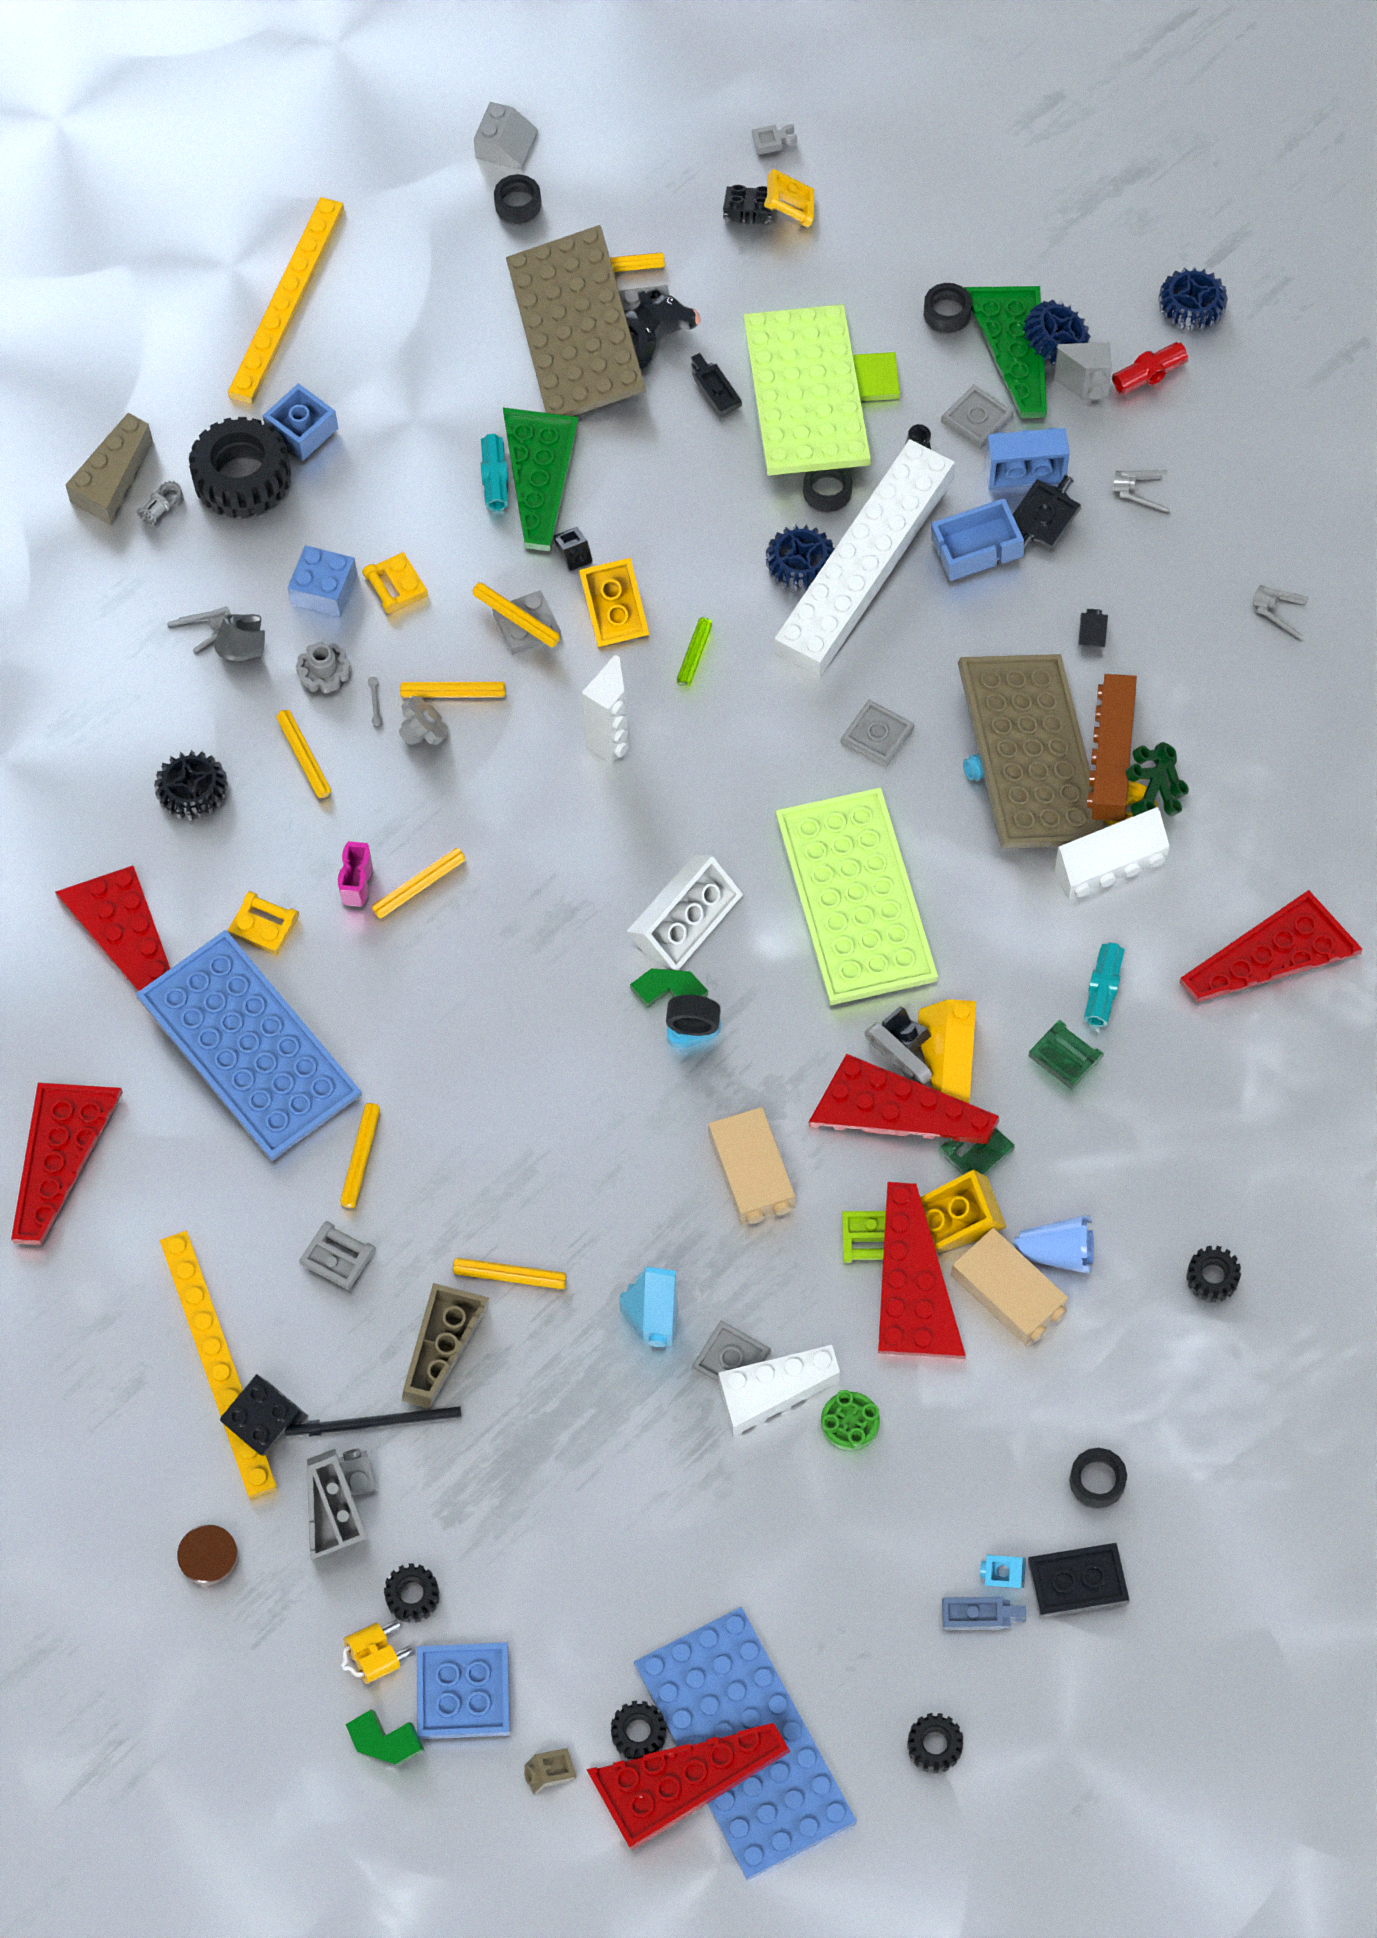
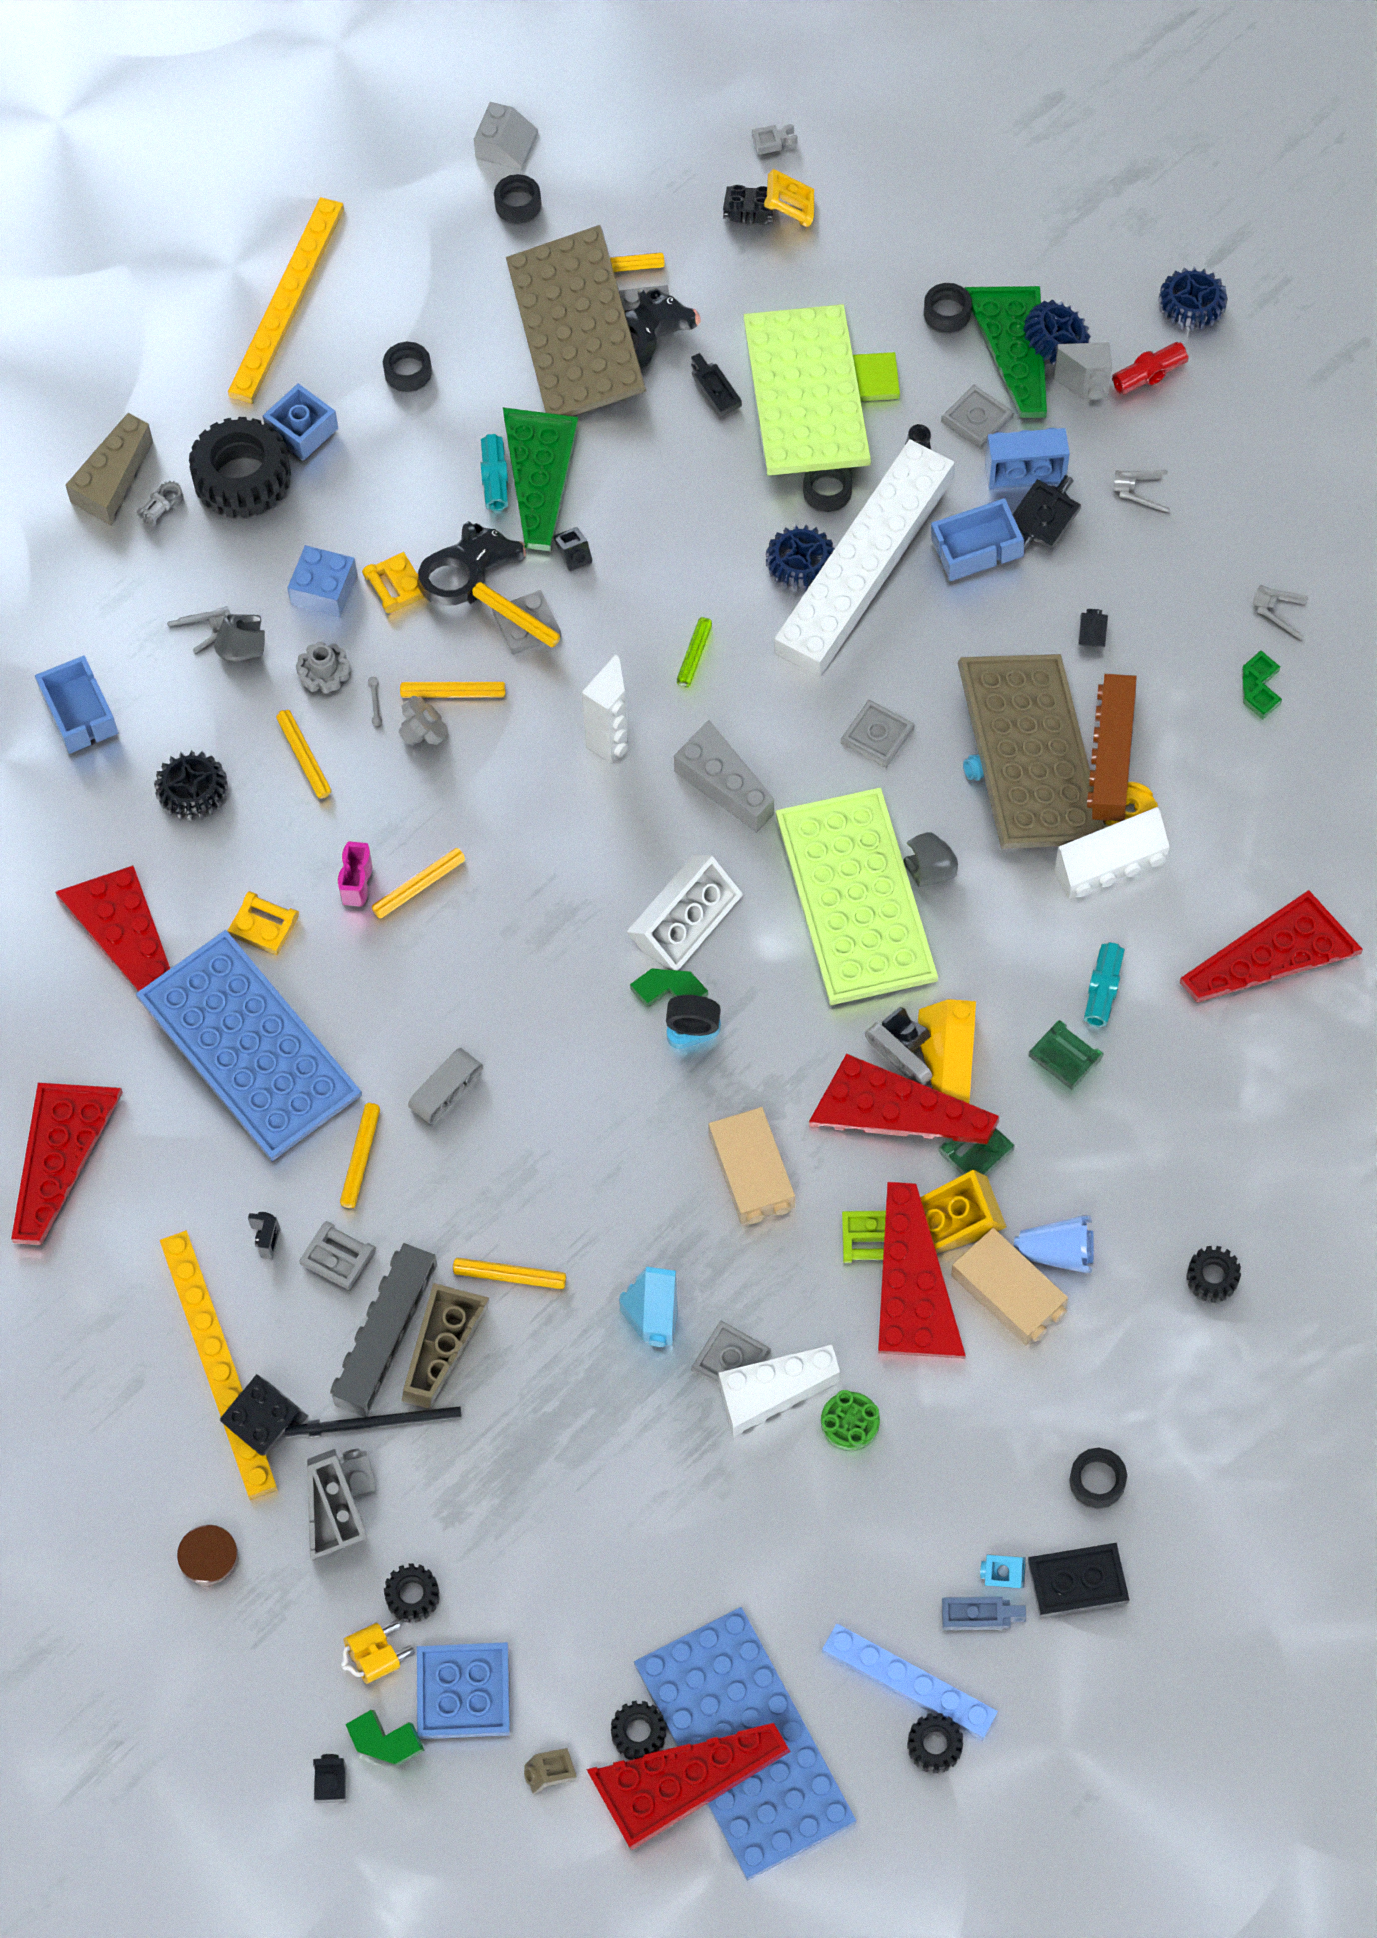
yellow slope [579,558,649,648] -> none
dark green plant [1125,742,1189,817] -> none
none -> medium blue piece [35,655,119,754]
none -> black bracket [248,1212,280,1260]
none -> black bracket [313,1754,347,1803]
none -> dark grey brick [330,1243,437,1417]
none -> black tyre [382,341,432,392]
none -> light grey beam [408,1048,483,1124]
none -> black animal [418,521,526,605]
none -> light grey wedge [674,720,774,833]
none -> light blue plate [822,1624,998,1740]
none -> dark grey piece [903,832,958,887]
none -> green tile [1242,650,1282,720]

